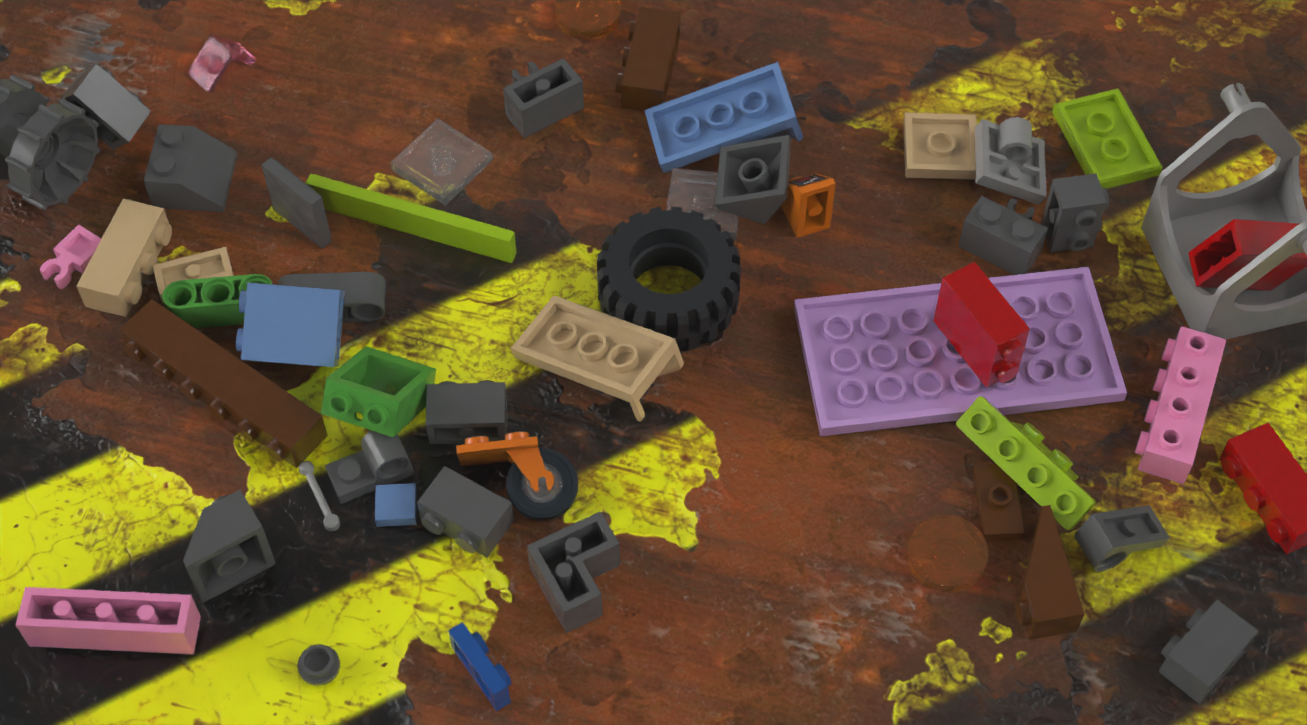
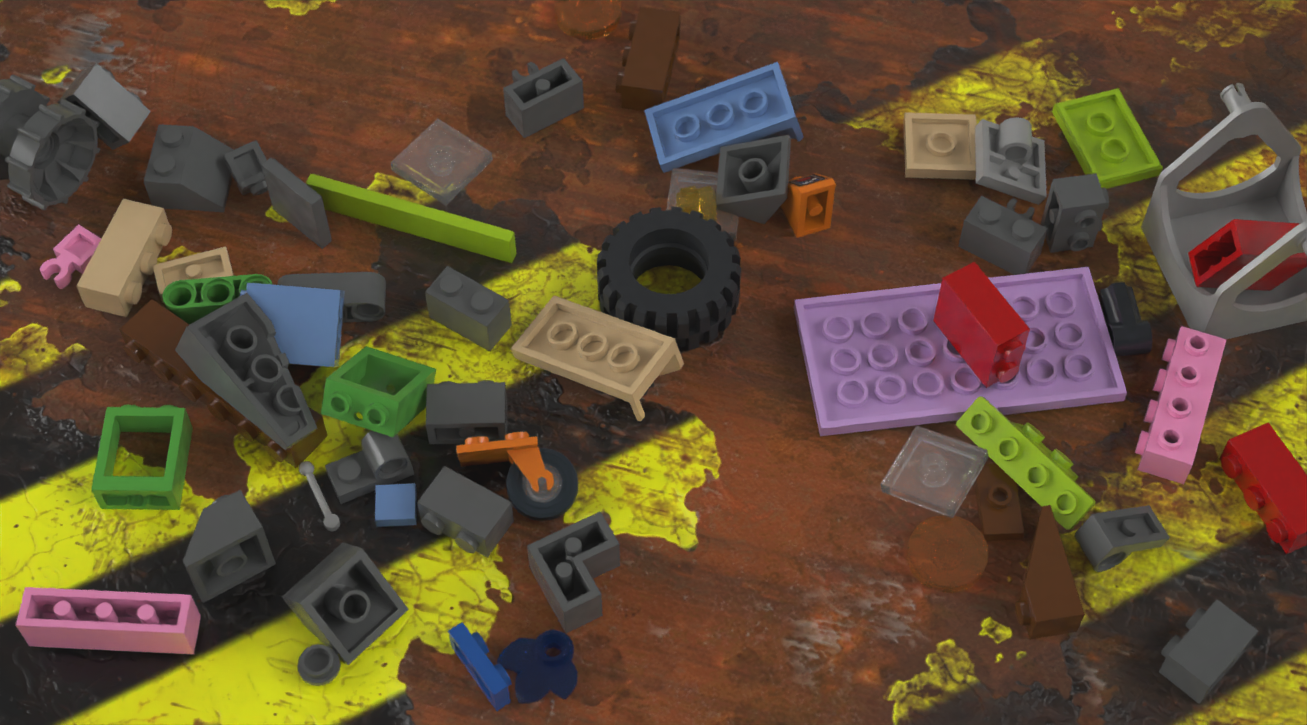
clear pink bracket [188,34,256,92] -> none
none -> bright green window [91,405,193,510]
none -> dark grey wedge [175,293,317,450]
none -> dark grey bracket [223,140,268,196]
none -> dark grey slope [282,543,409,665]
none -> dark grey brick [425,266,512,351]
none -> clear blue plate [497,630,578,704]
none -> clear yellow tile [676,186,717,222]
none -> clear plate [880,425,988,518]
none -> black piece [1098,282,1152,357]

